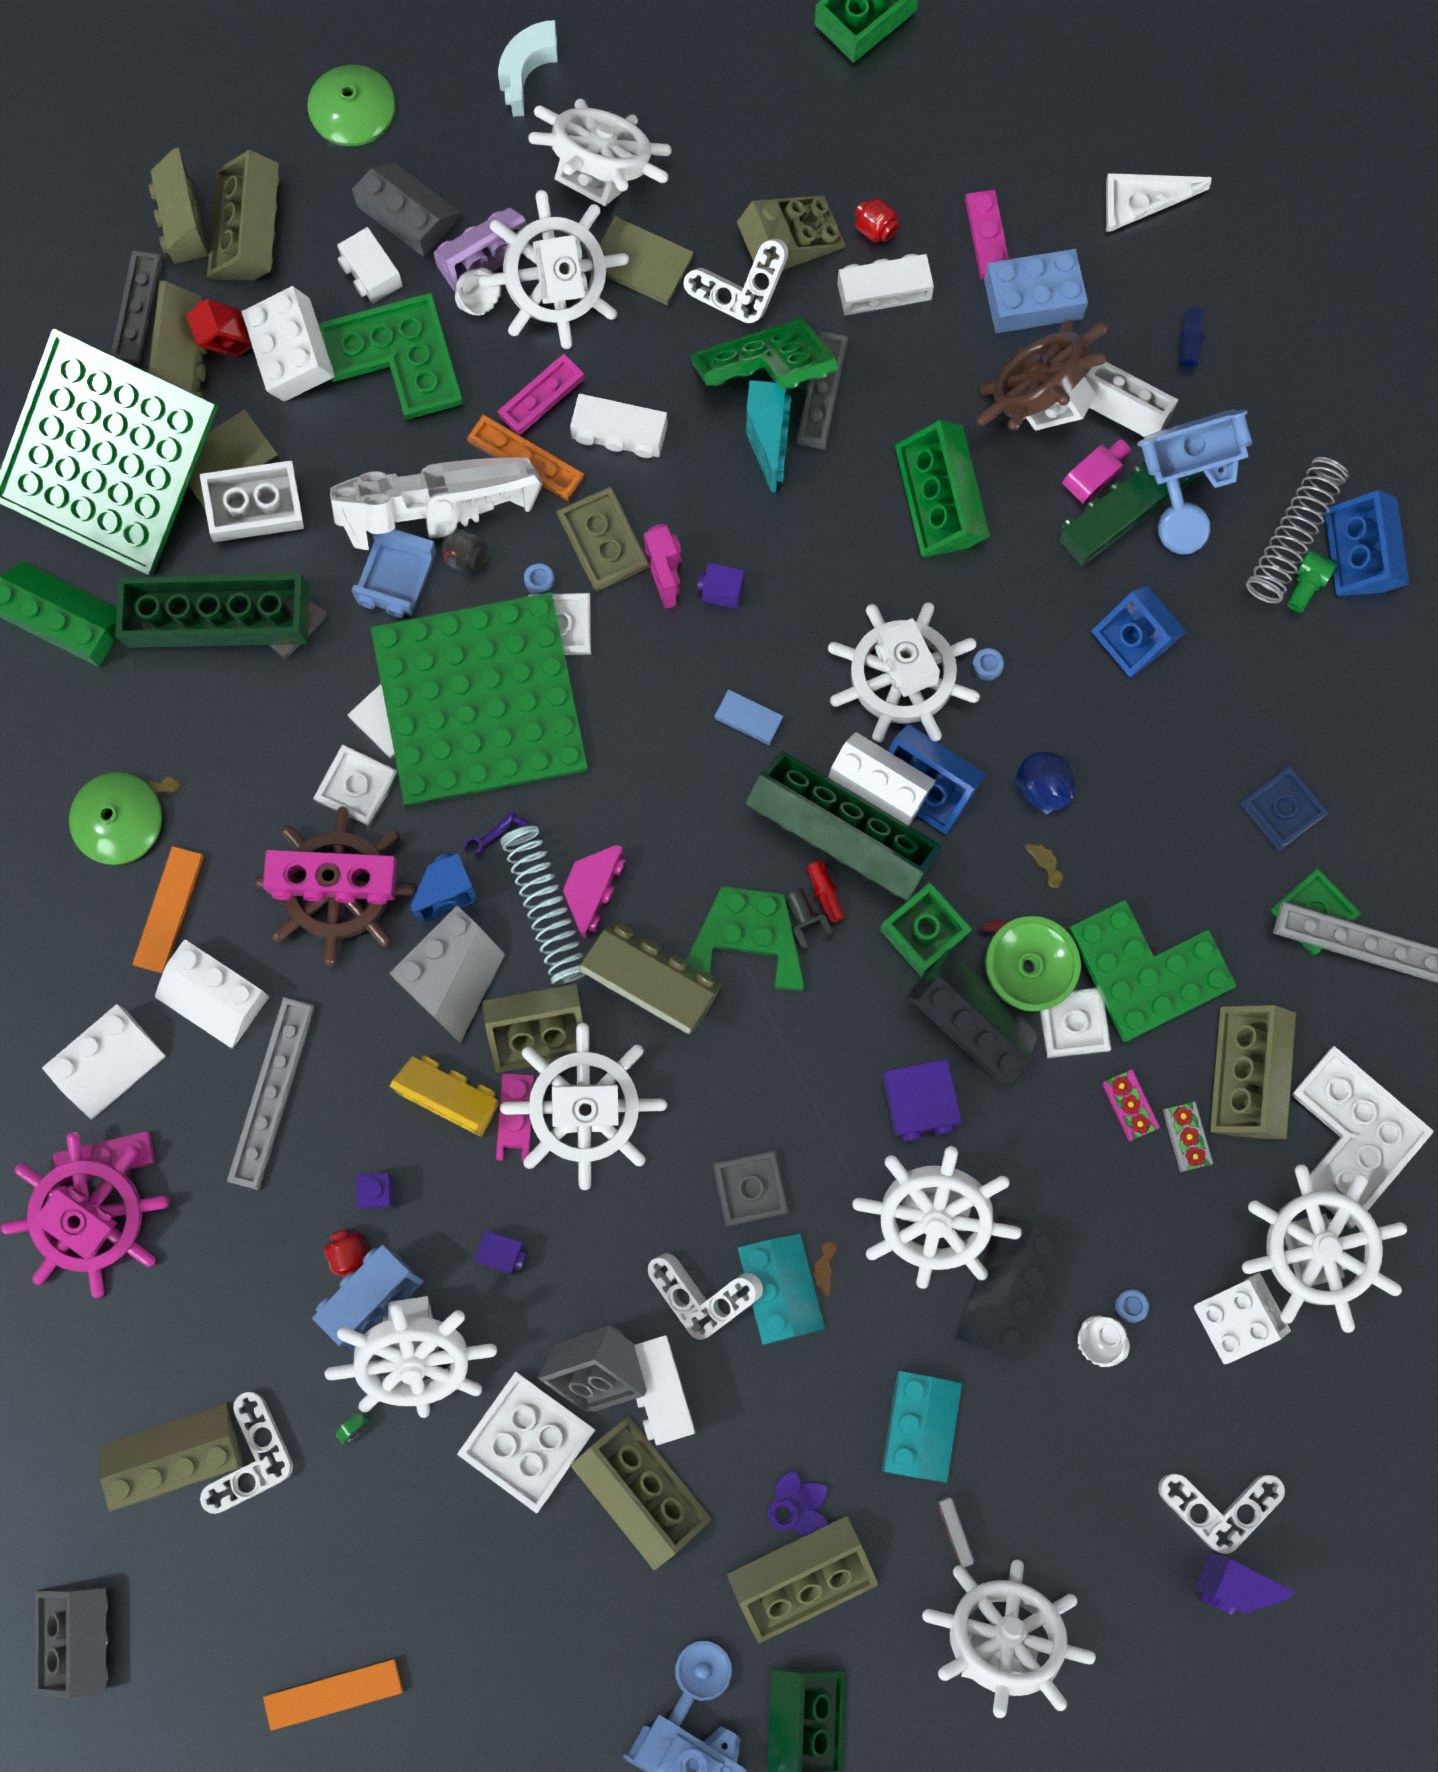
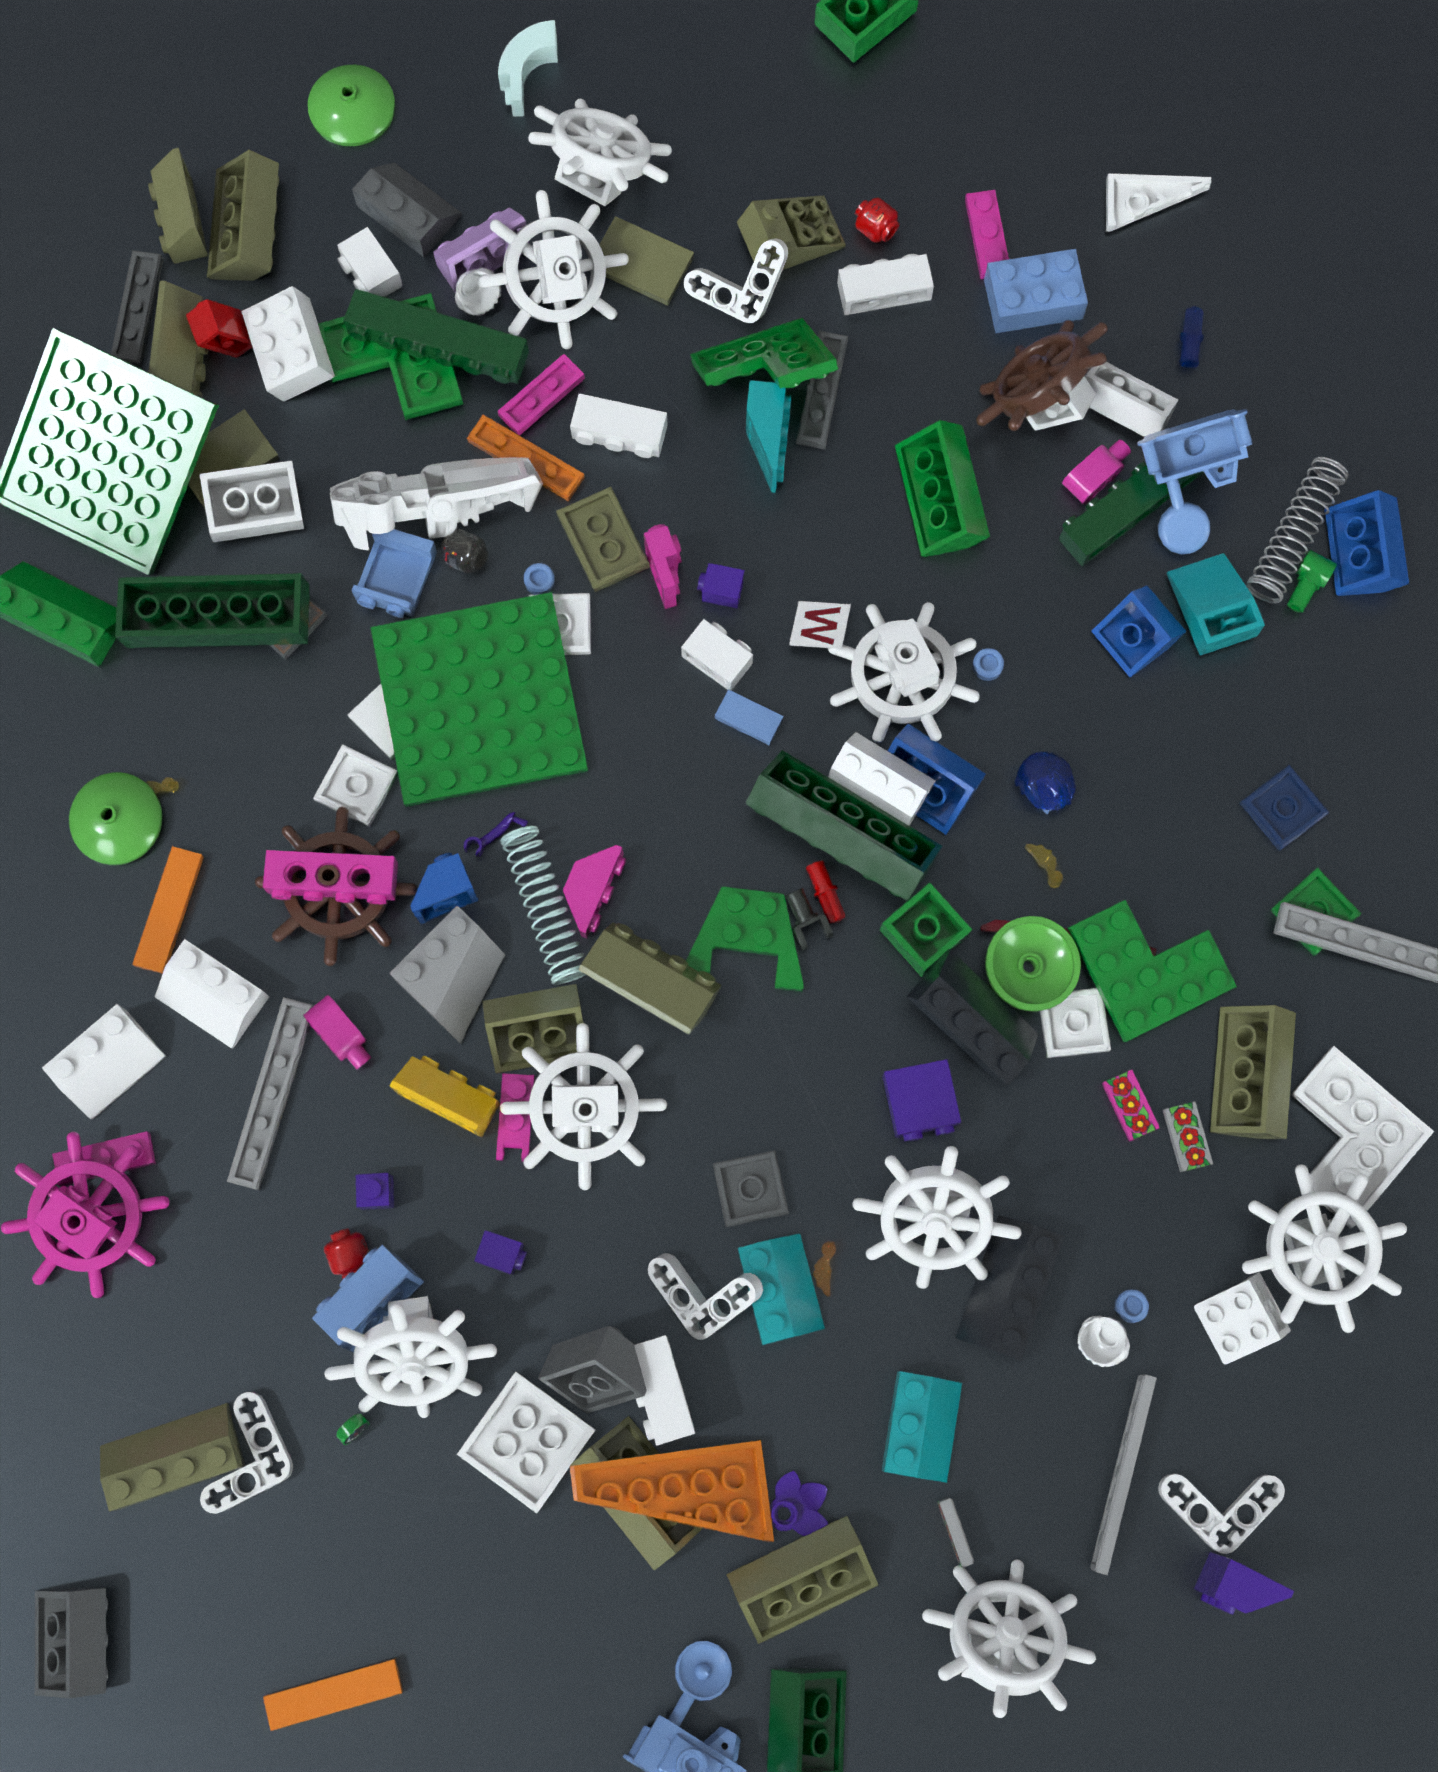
none -> dark pink piece [303,995,372,1070]
none -> dark green brick [343,289,529,384]
none -> orange wing [570,1440,774,1542]
none -> white brick [681,619,753,691]
none -> white sticker [789,601,851,649]
none -> light grey tile [1090,1374,1157,1576]
none -> teal slope [1166,553,1265,656]

